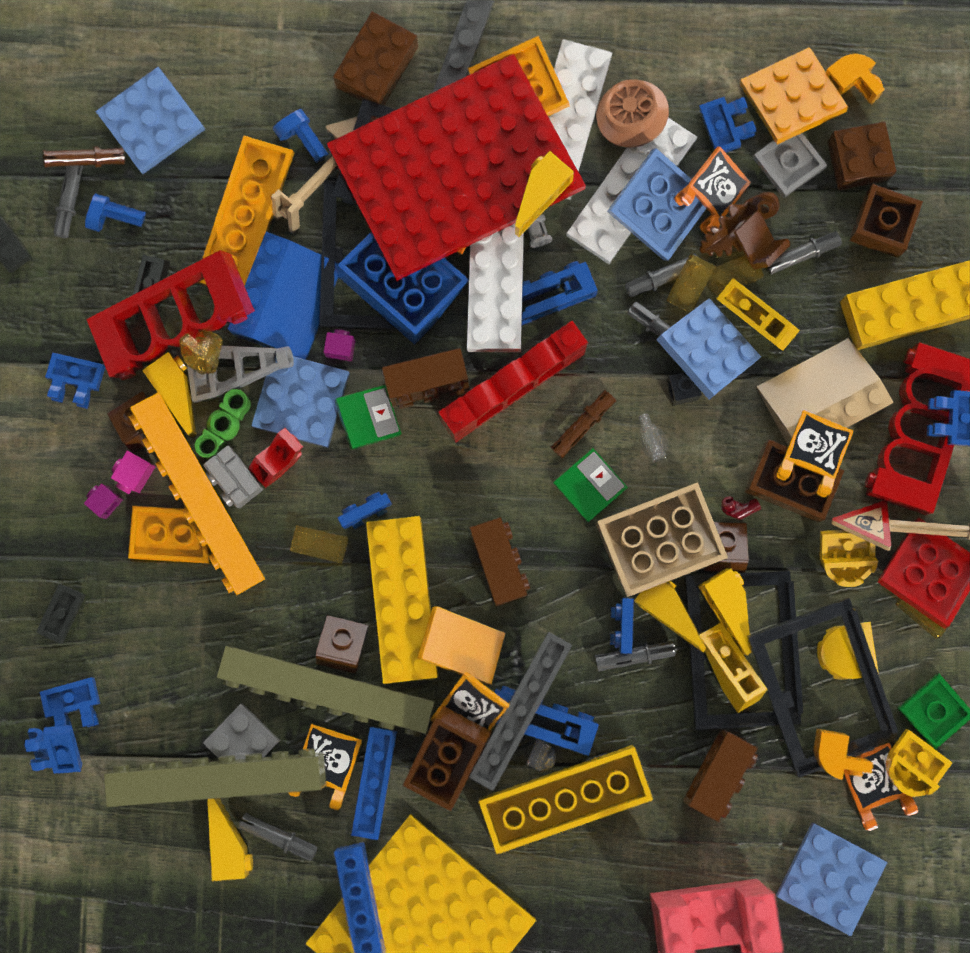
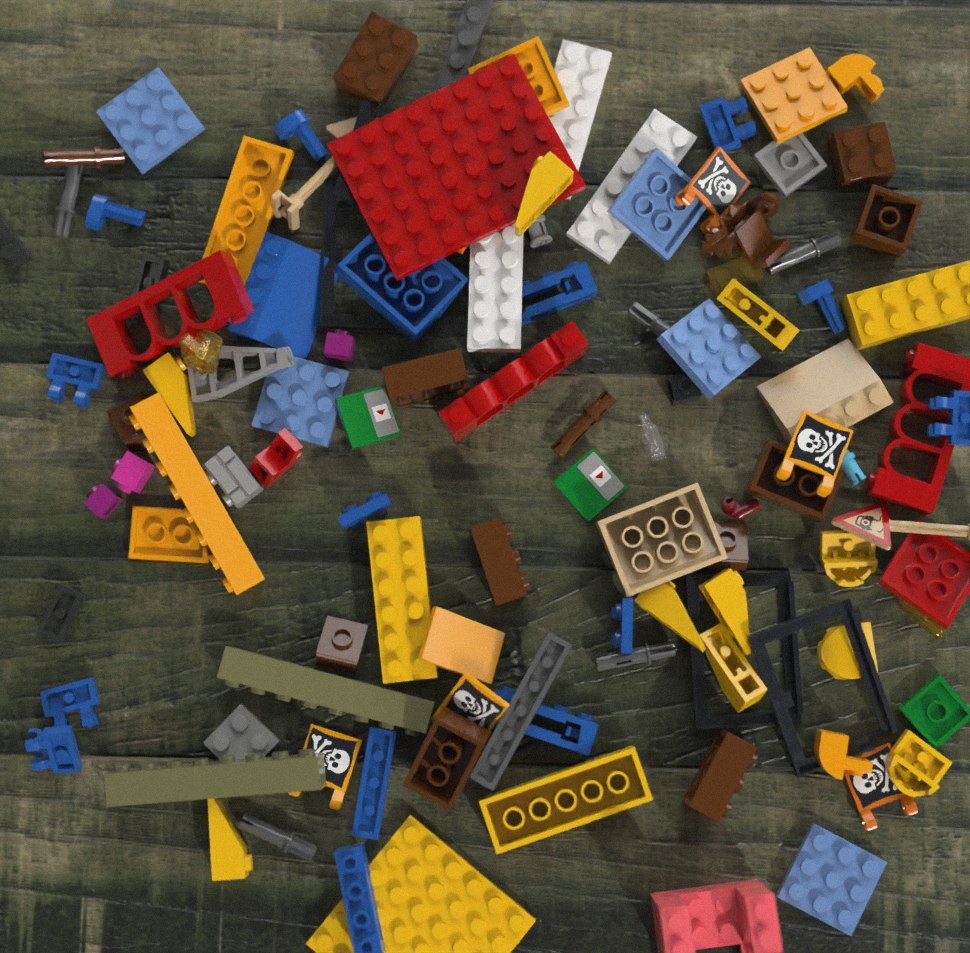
bright green piece [195,389,251,460] -> none
clear yellow plate [290,525,349,564] -> none
clear plate [526,740,556,772] -> none
nougat wheel [596,79,669,148] -> none
dark grey axle [625,254,701,297] -> none
clear yellow plate [666,254,715,313] -> none
none -> blue piece [795,279,847,334]
none -> medium azure pin [840,448,867,487]

